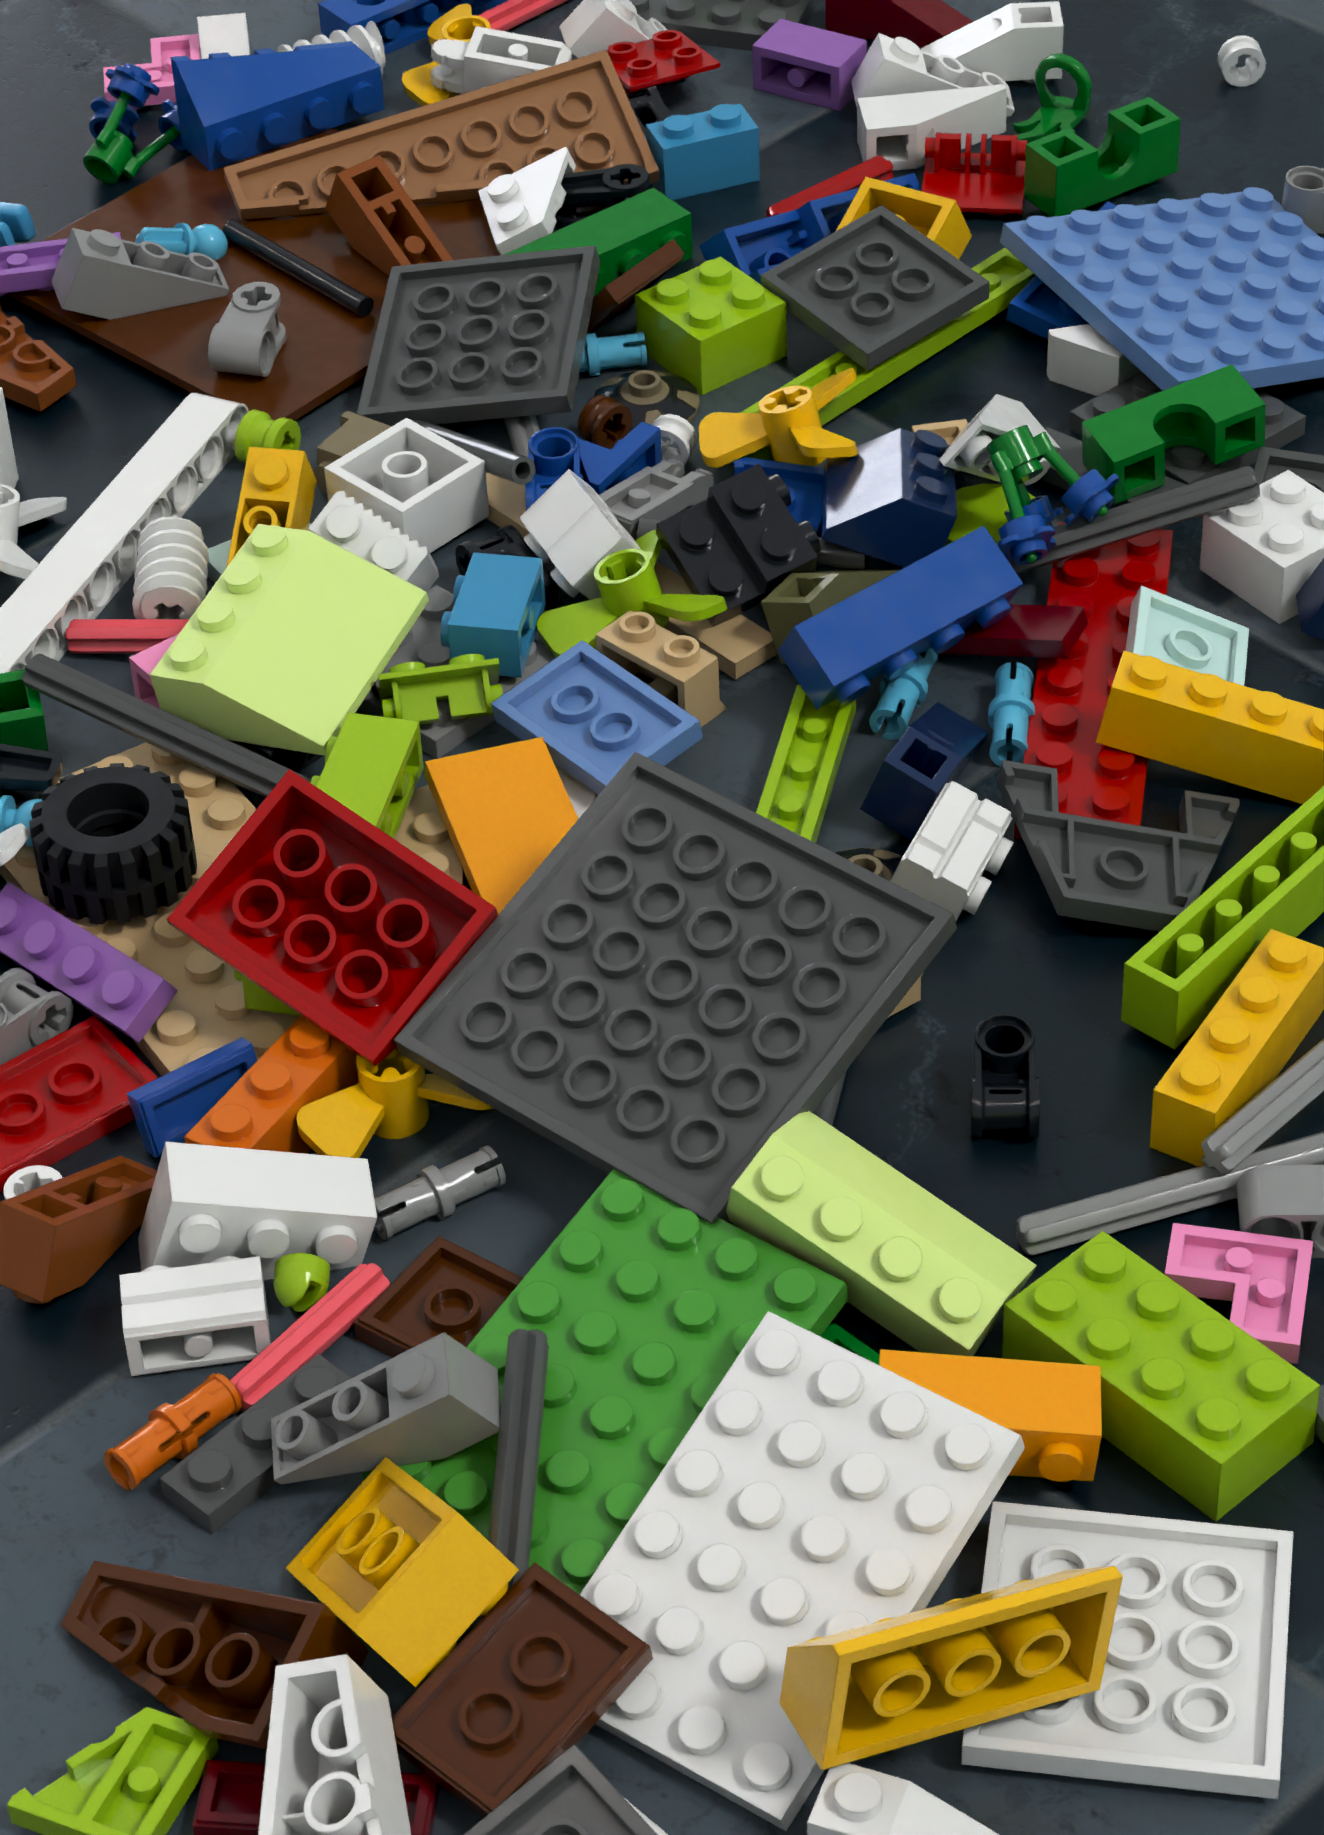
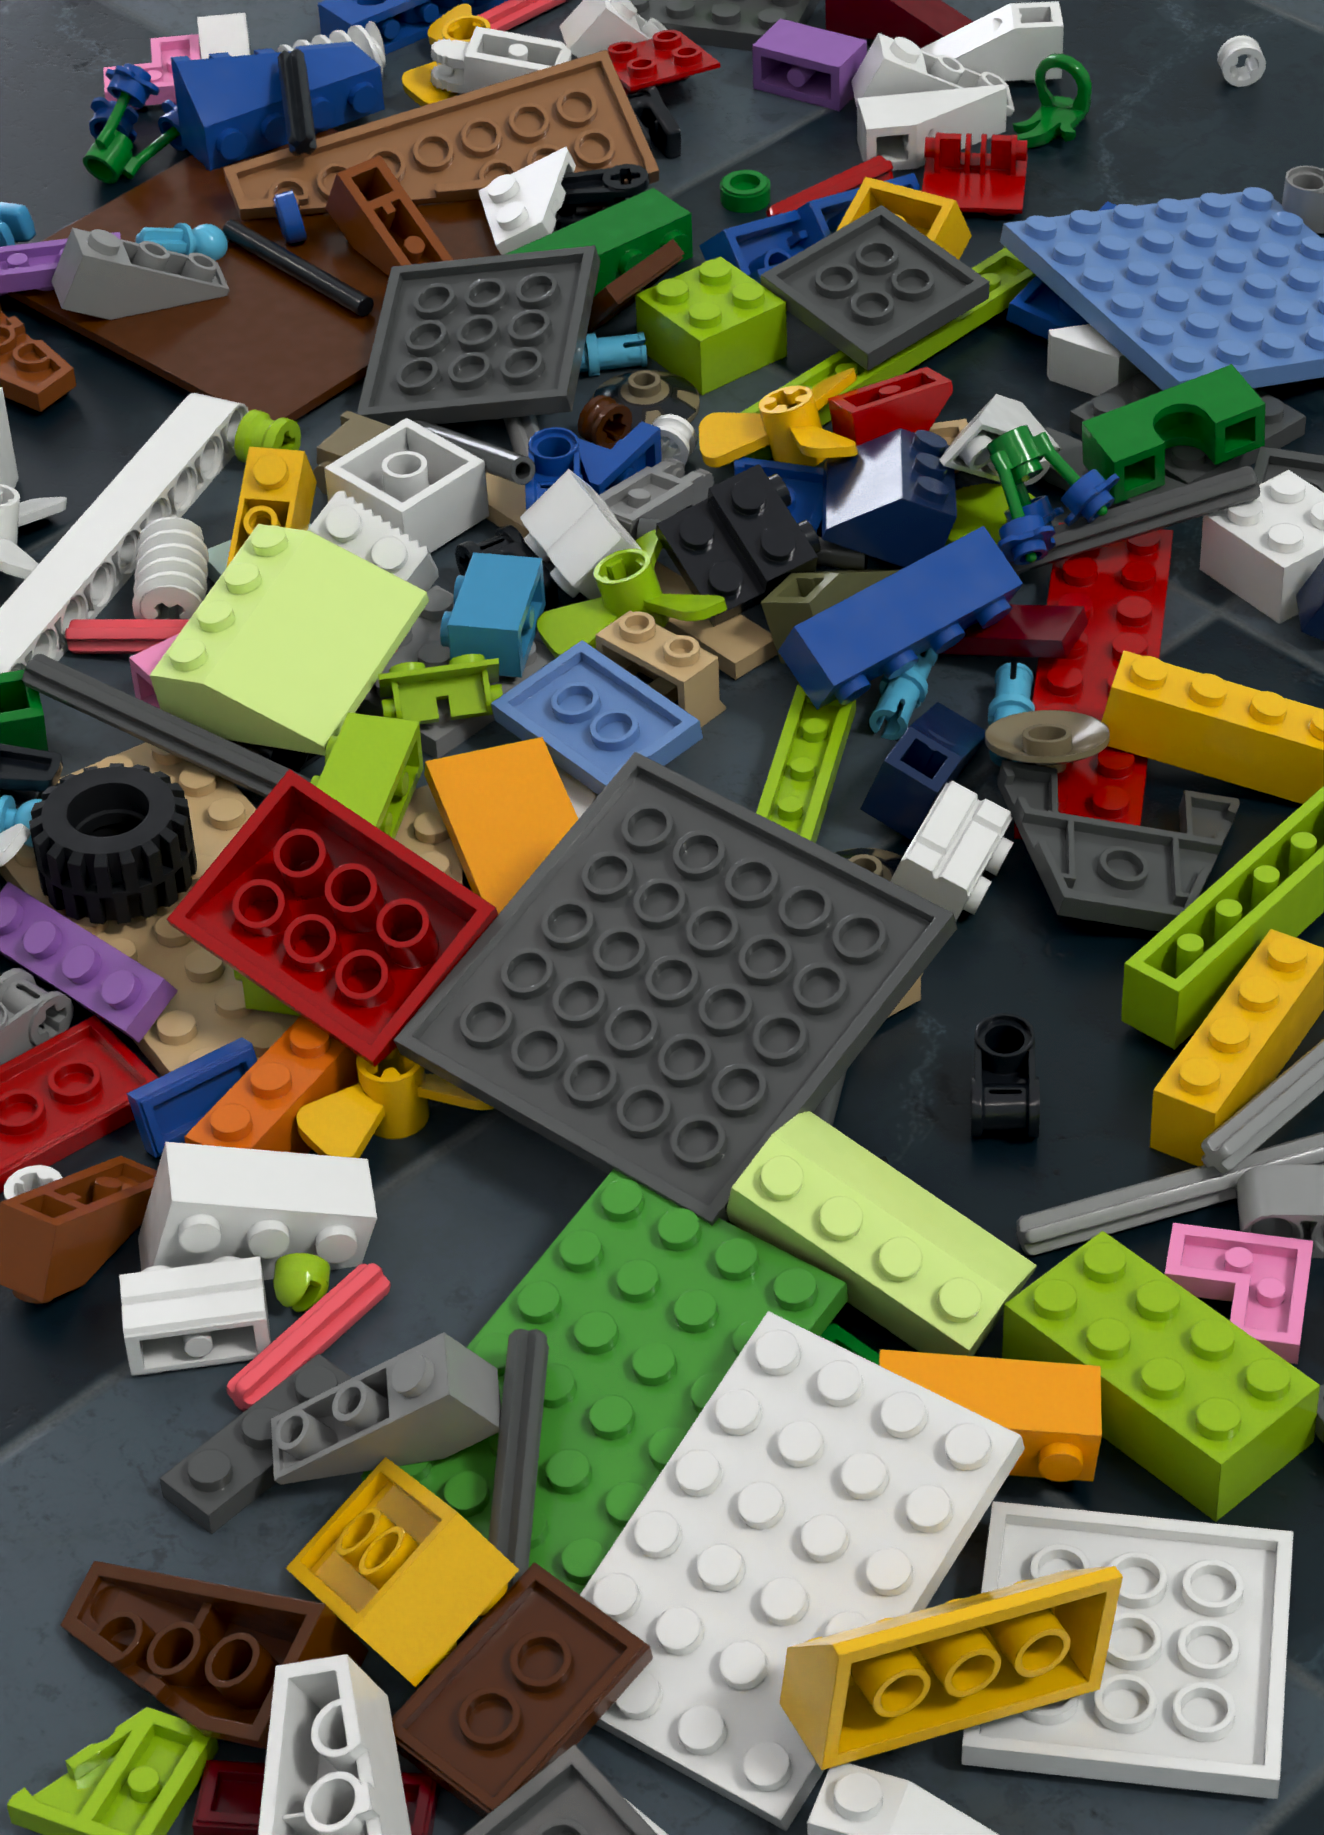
orange pin [103,1373,242,1490] -> none
light grey piece [208,282,287,377] -> none
reddish brown tile [354,1236,523,1358] -> none
light grey pin [374,1145,506,1240] -> none
dark azure brick [646,103,760,200] -> none
green arch [1024,97,1181,217] -> none
light aqua tile [1126,585,1249,686] -> none
none -> blue tile [273,190,307,245]
none -> black axle [277,48,317,157]
none -> green tile [720,170,771,213]
none -> red slope [828,367,953,446]
none -> dark tan dish [985,710,1110,773]

